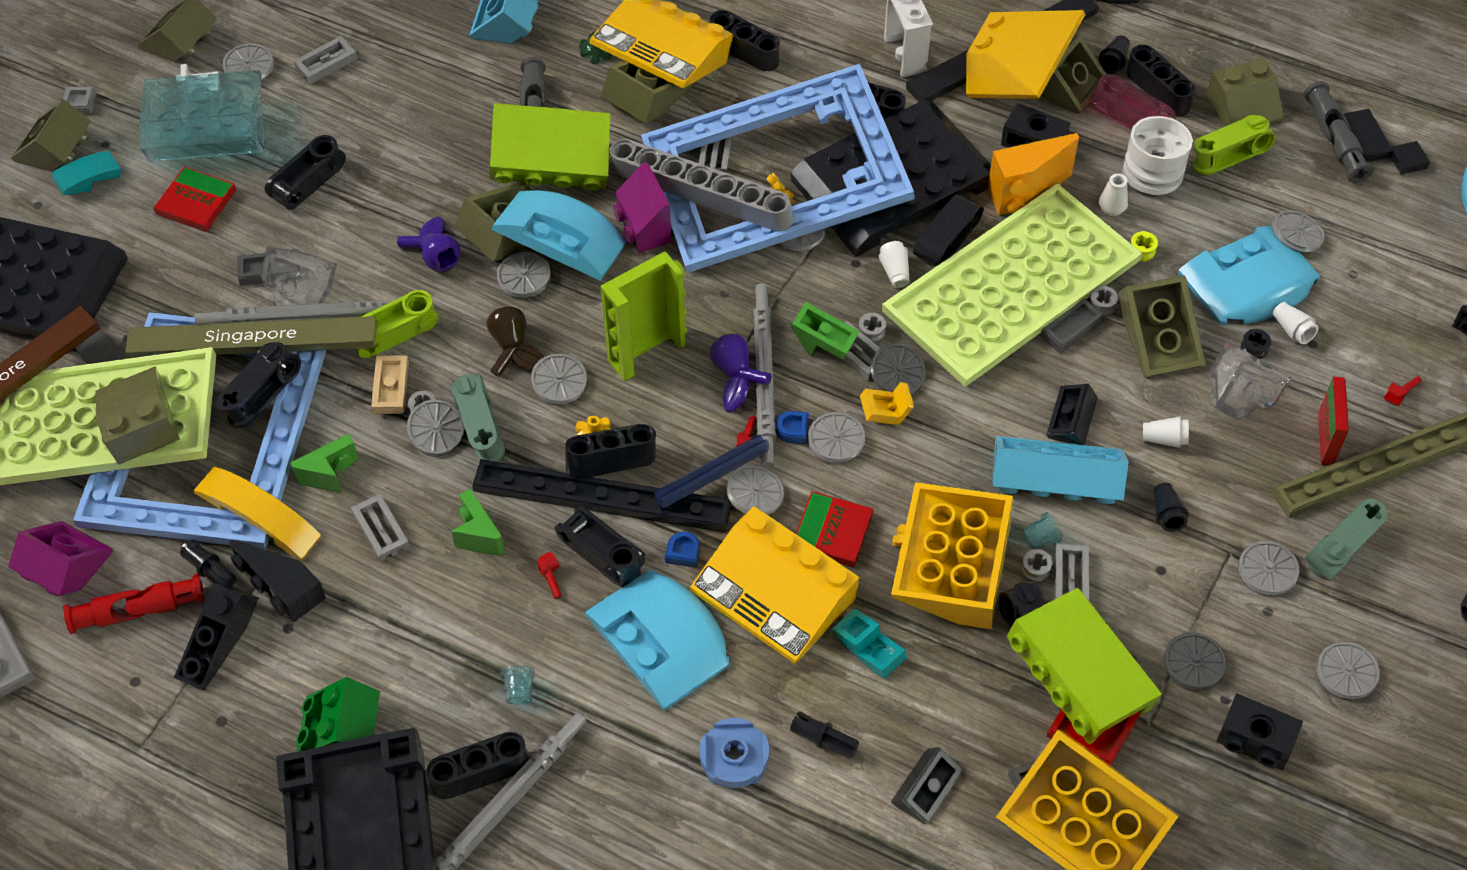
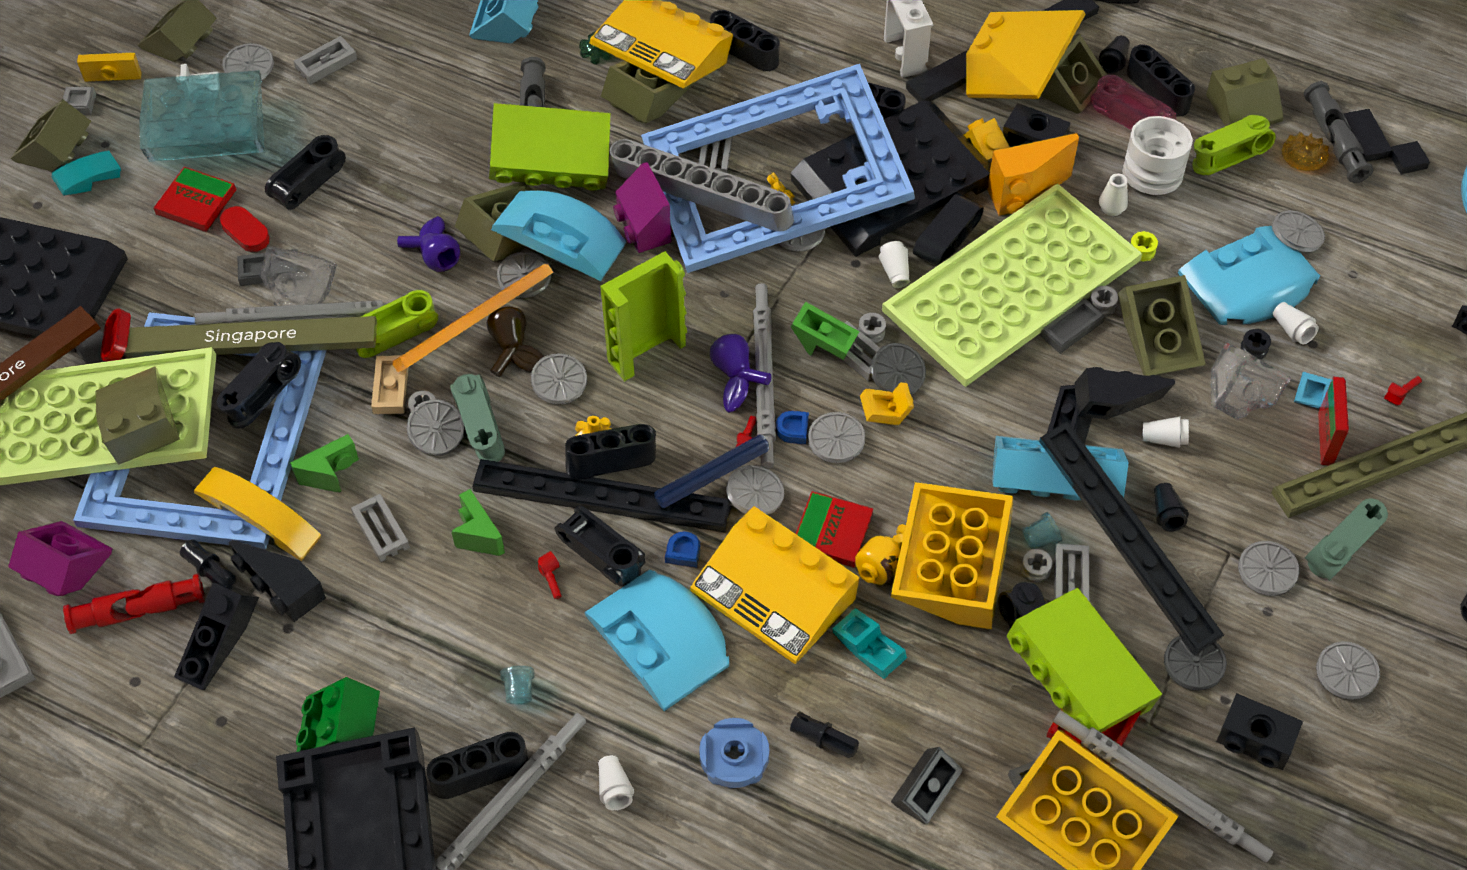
none -> yellow plate [77,53,142,82]
none -> red tile [101,308,131,362]
none -> red tile [220,206,270,252]
none -> light orange tile [392,264,554,372]
none -> white cone [598,755,634,810]
none -> yellow head [855,536,901,585]
none -> yellow bracket [963,118,1010,161]
none -> black tile [1039,421,1224,656]
none -> light grey axle [1053,710,1273,863]
none -> black slope [1074,367,1175,420]
none -> clear yellow gear [1282,132,1329,171]
none -> medium azure slope [1294,372,1331,409]

